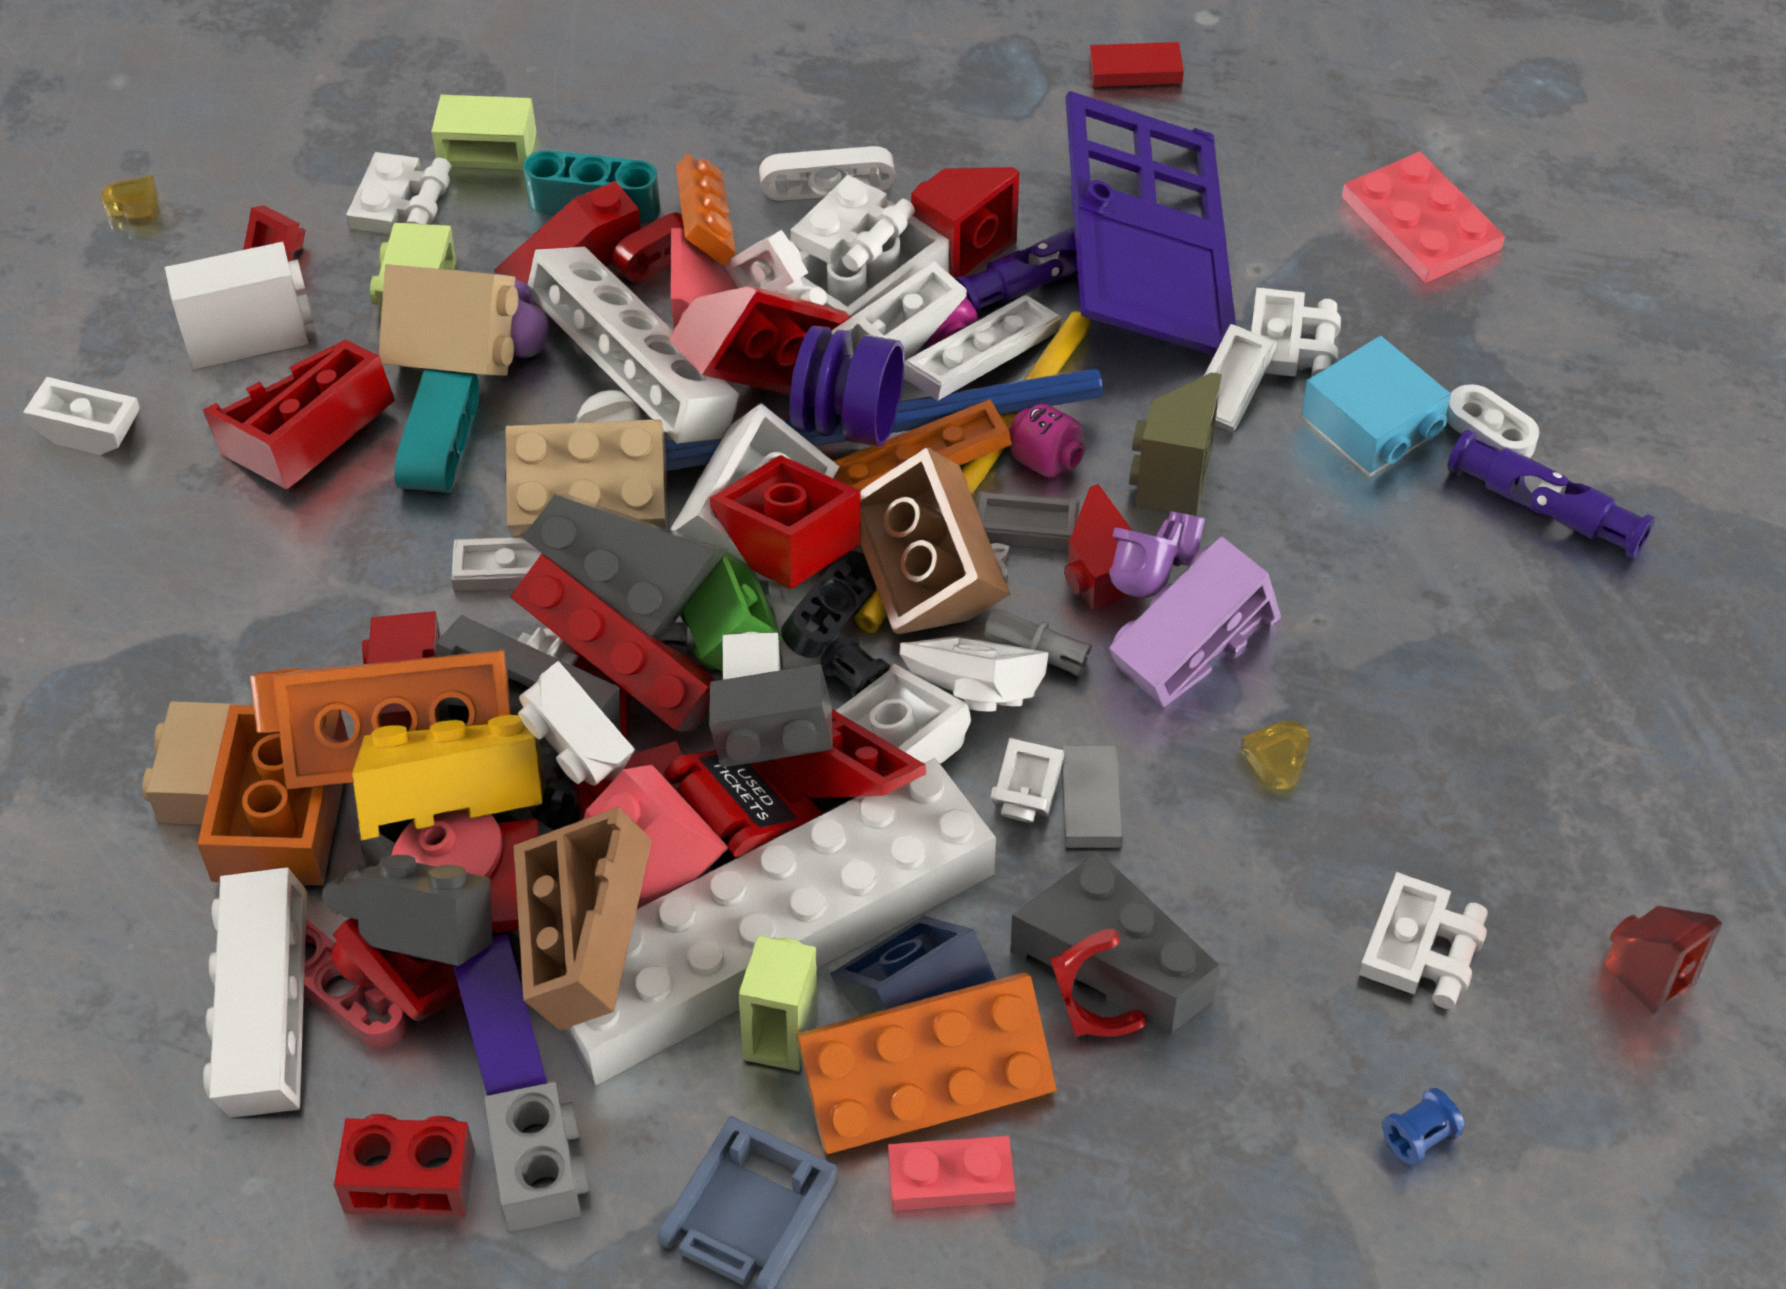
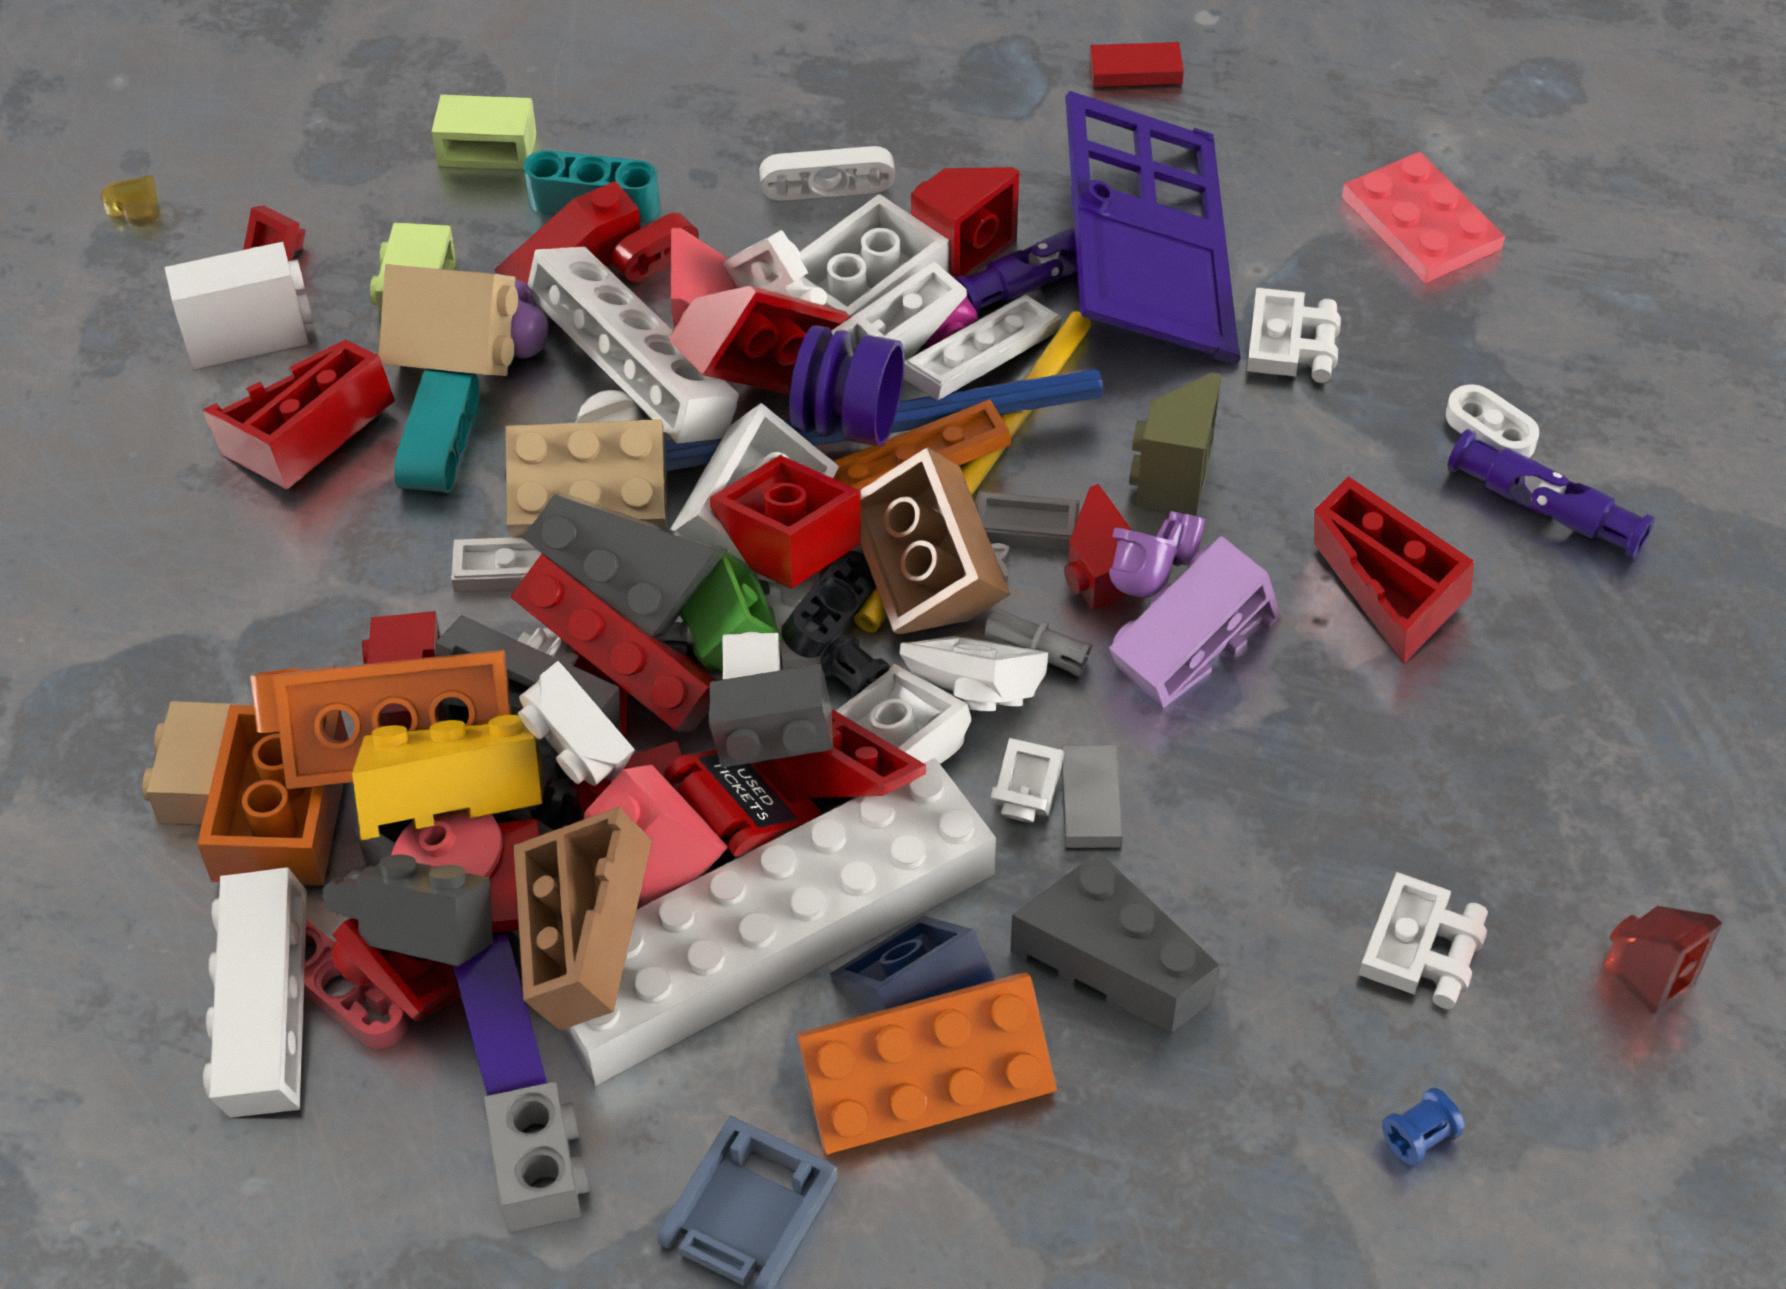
white slope [23,377,140,455] -> none
red brick [334,1114,475,1217] -> none
white plate [346,152,451,235] -> none
orange plate [676,153,736,266] -> none
yellowish green brick [738,935,818,1072] -> none
white plate [790,175,915,272] -> none
coral plate [888,1136,1015,1211] -> none
dark pink head [1009,403,1085,478] -> none
red cap [1050,929,1146,1038] -> none
white tile [1204,324,1277,433] -> none
clear yellow tile [1240,720,1310,789] -> none
medium azure piece [1301,335,1451,477] -> none
none -> red wedge [1314,476,1474,664]

